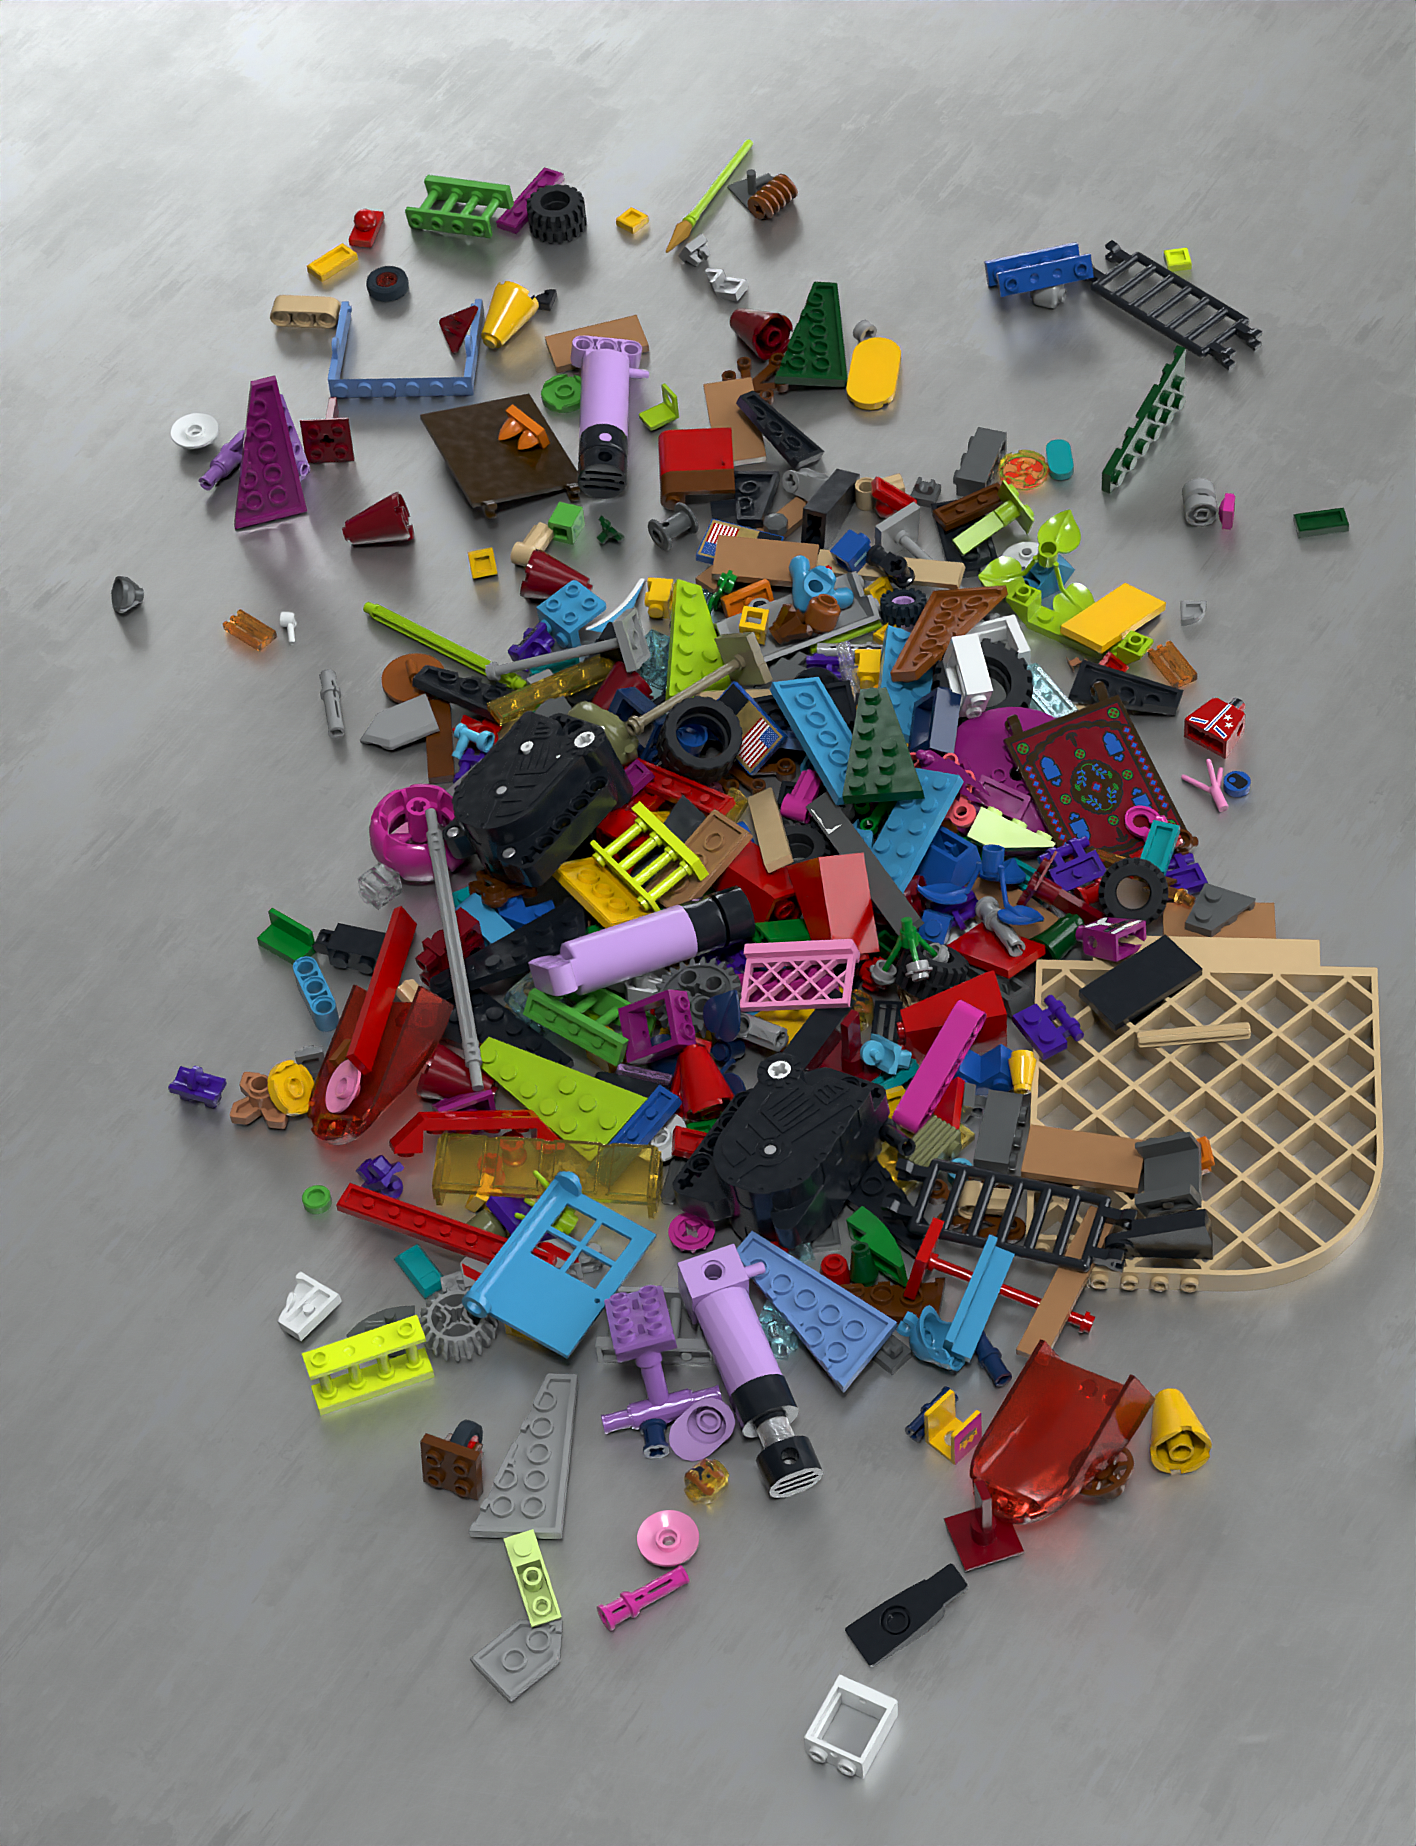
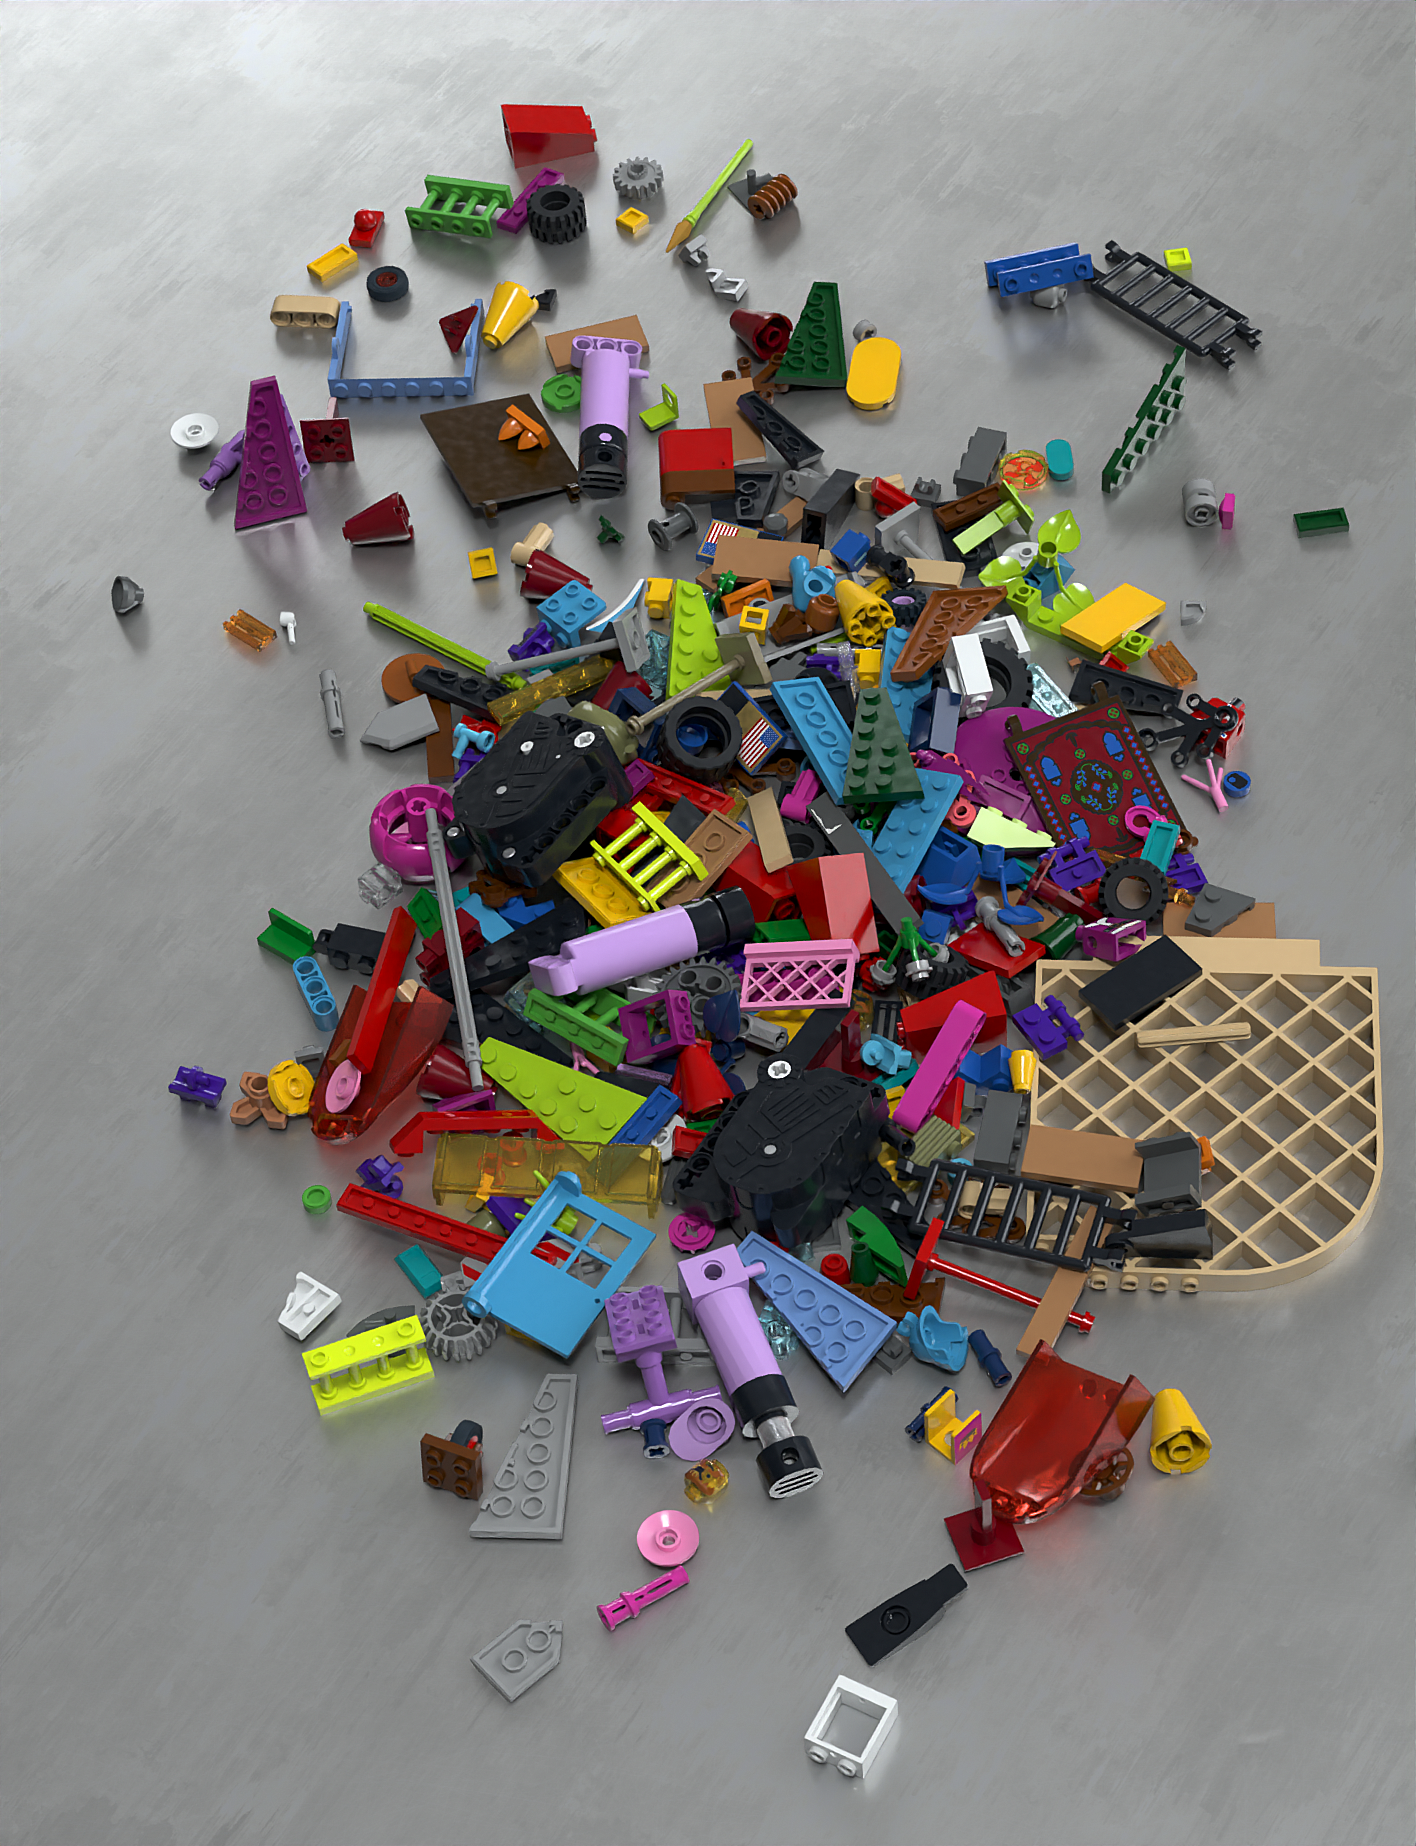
yellowish green slope [504,1529,562,1628] -> none
bright green brick [548,502,585,545] -> none
dark azure fence [943,1234,1015,1363] -> none
none -> green panel [407,887,443,939]
none -> red slope [501,104,597,169]
none -> bright pink plant [569,1042,600,1074]
none -> light grey gear [613,157,664,199]
none -> yellow cone [834,579,896,647]
none -> black plant [1138,693,1239,768]

